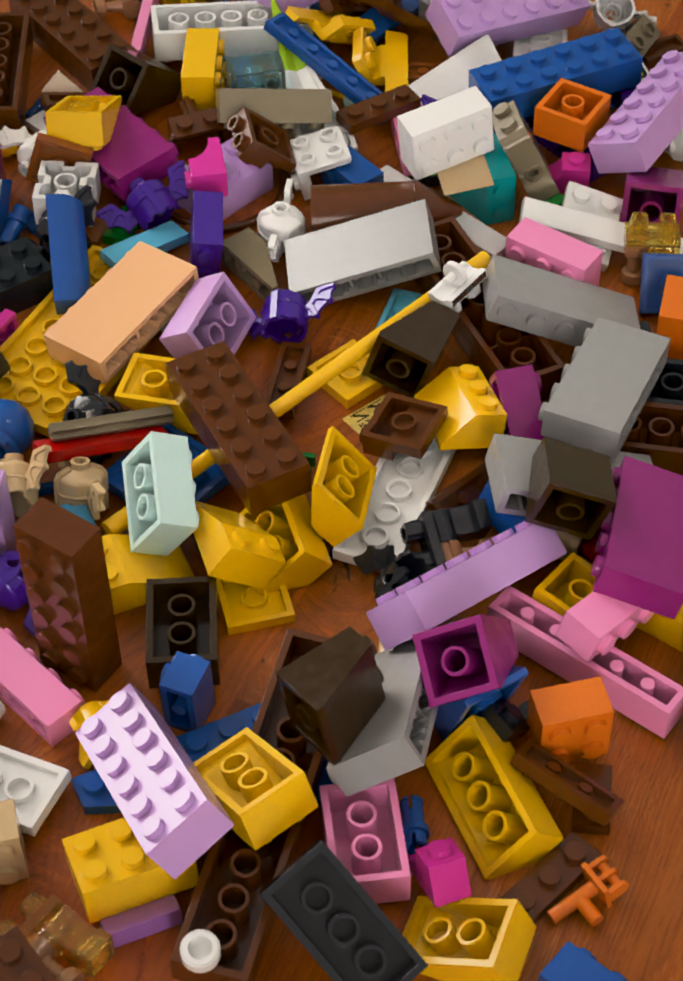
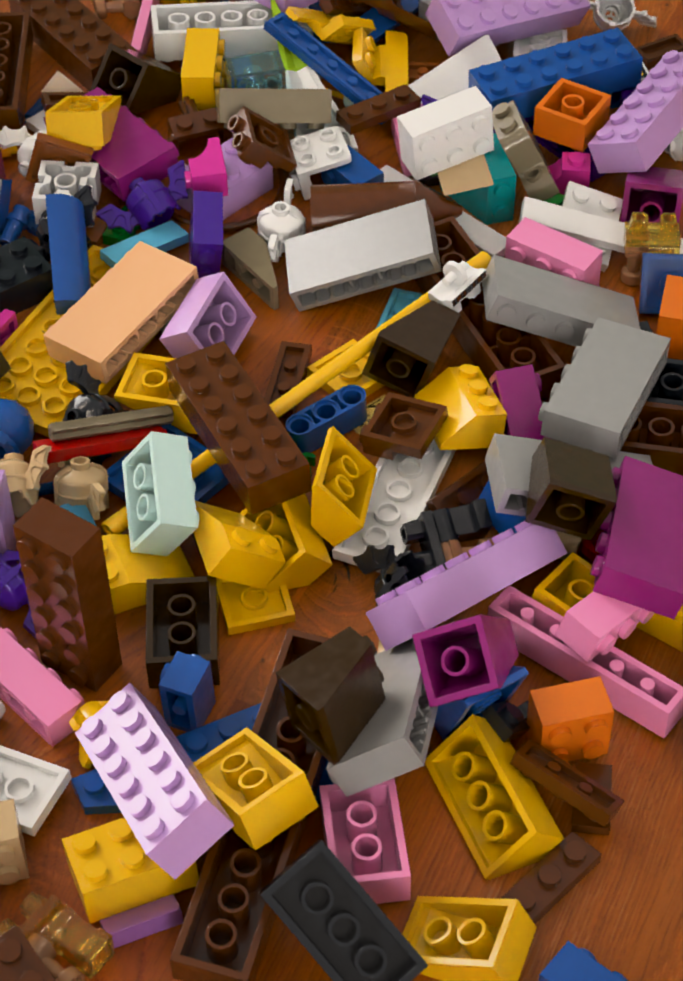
white tile [180,929,221,973] -> none
dark purple helmet [248,282,337,344] -> none
blue pin [400,795,430,855] -> none
dark pink arch [408,838,472,908] -> none
orange arm [546,855,629,927] -> none
dark tan bracket [621,14,660,57] -> none
none -> blue beam [285,385,367,453]

